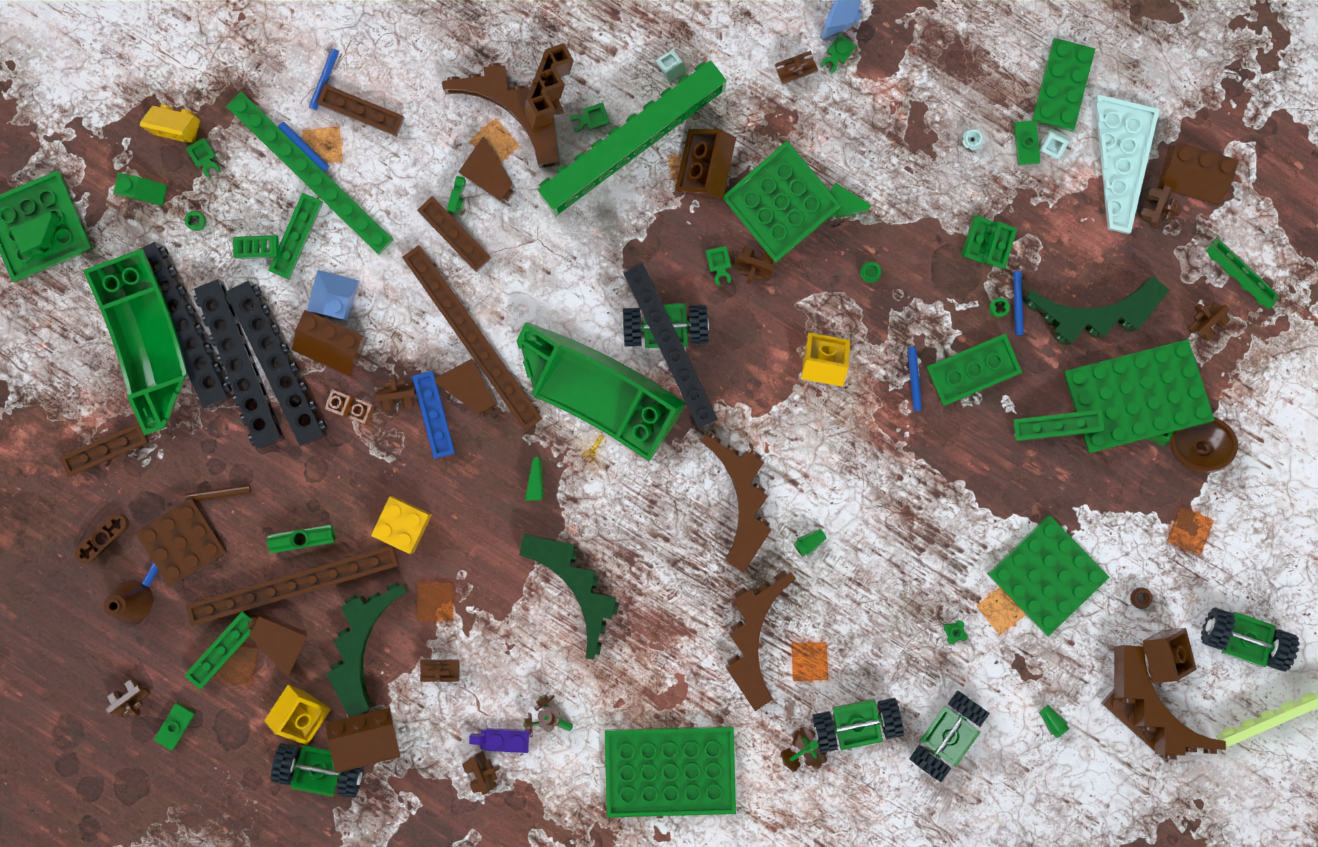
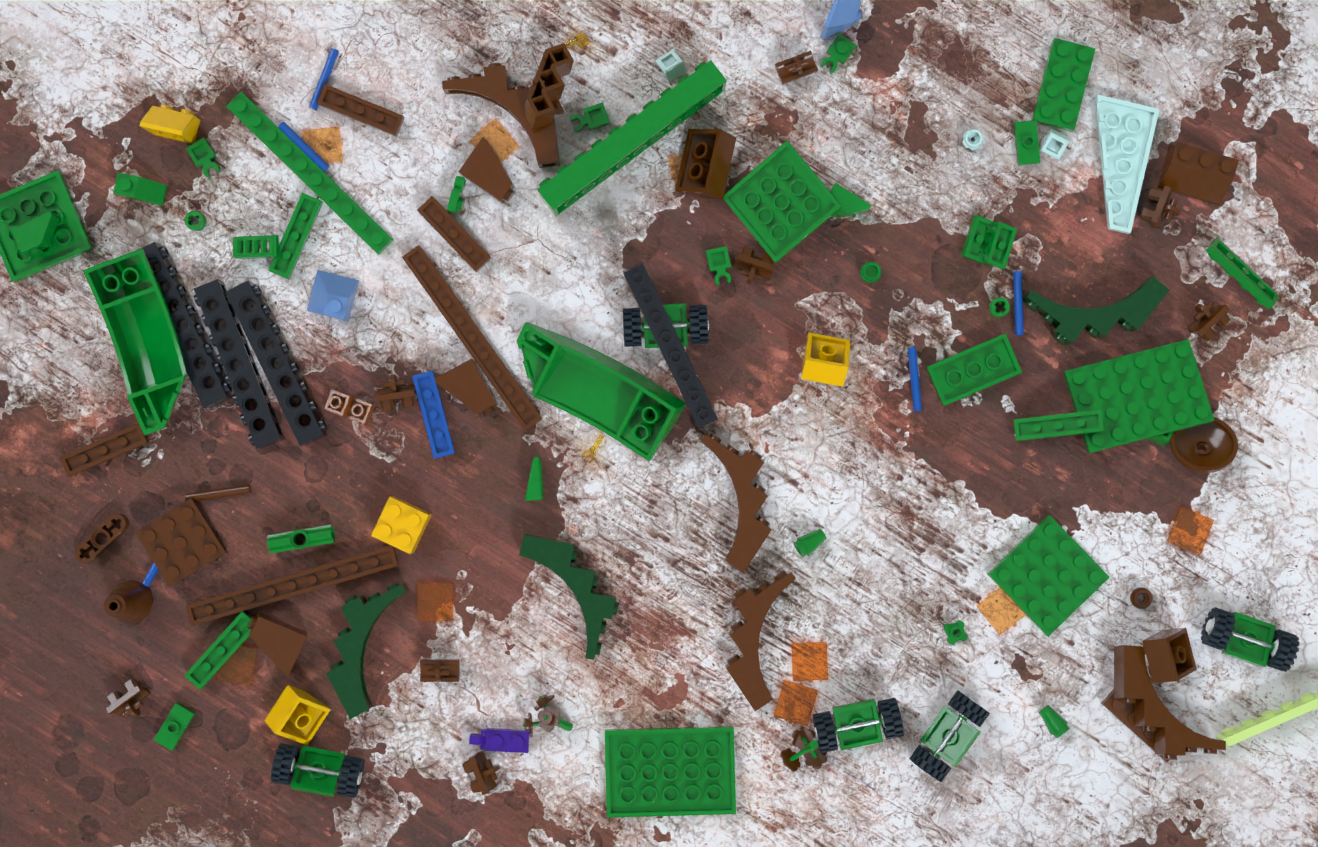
reddish brown slope [292,310,368,376] -> none
reddish brown slope [326,707,401,773] -> none
none -> clear yellow hand [565,33,590,48]
none -> clear orange piece [773,680,818,726]

